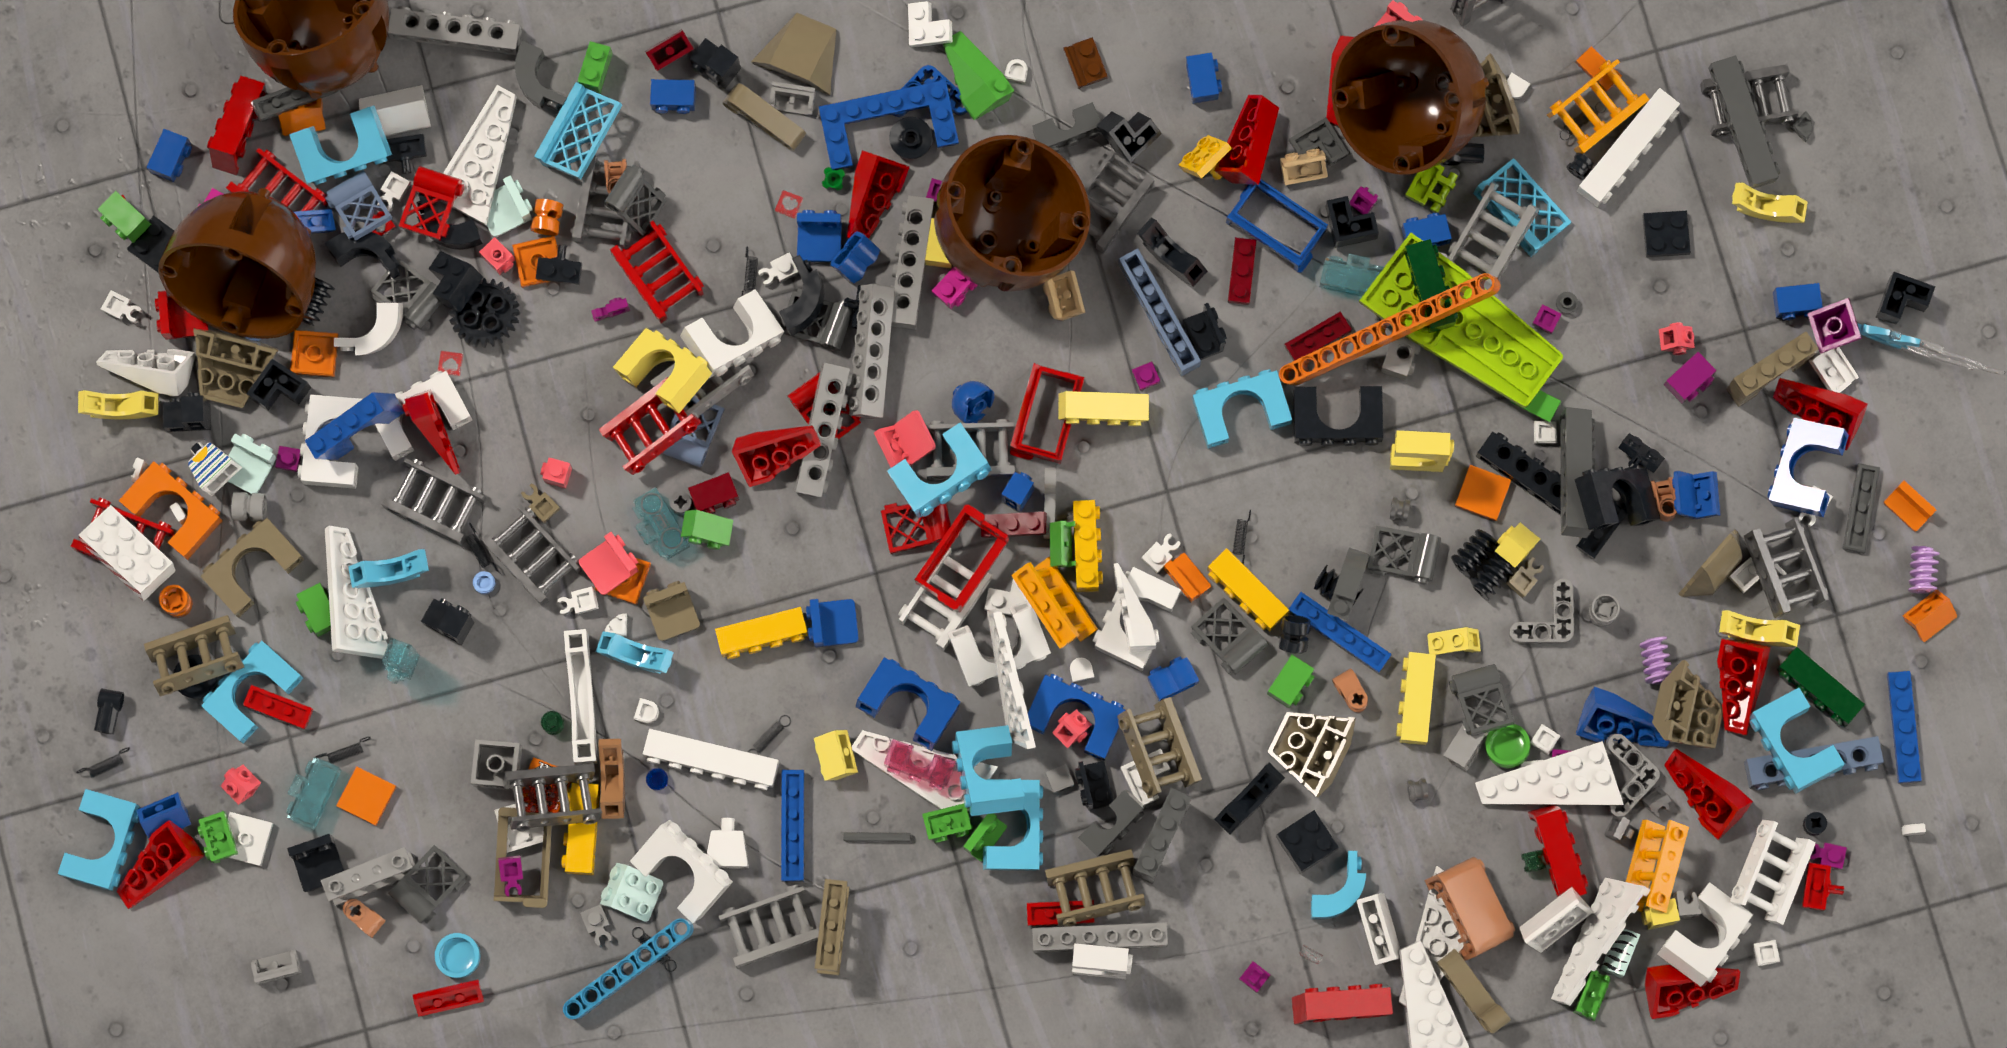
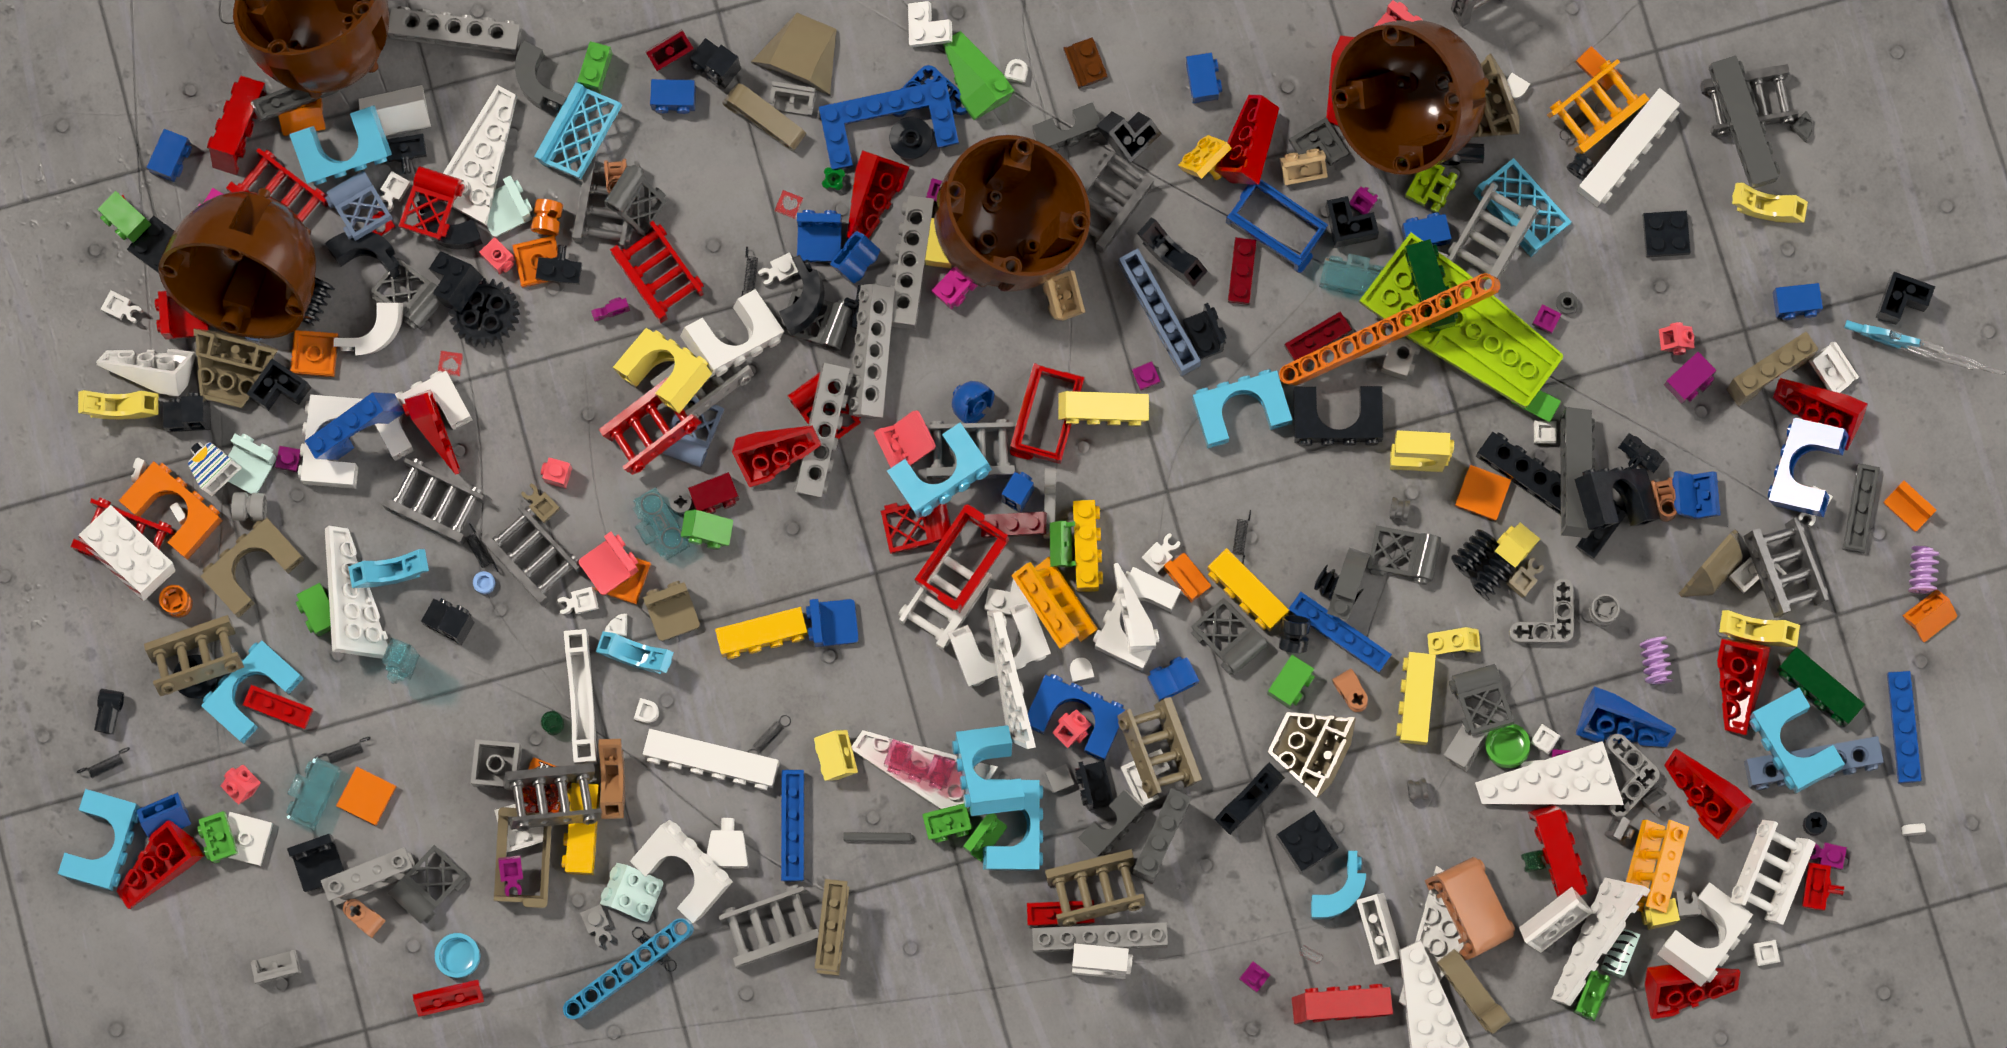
blue plate [294,209,336,234] -> none
clear blue plate [646,768,668,791] -> none
blue arch [856,657,961,751] -> none
dark tan wedge [1652,660,1723,749] -> none
magenta slope [1807,298,1862,354] -> none

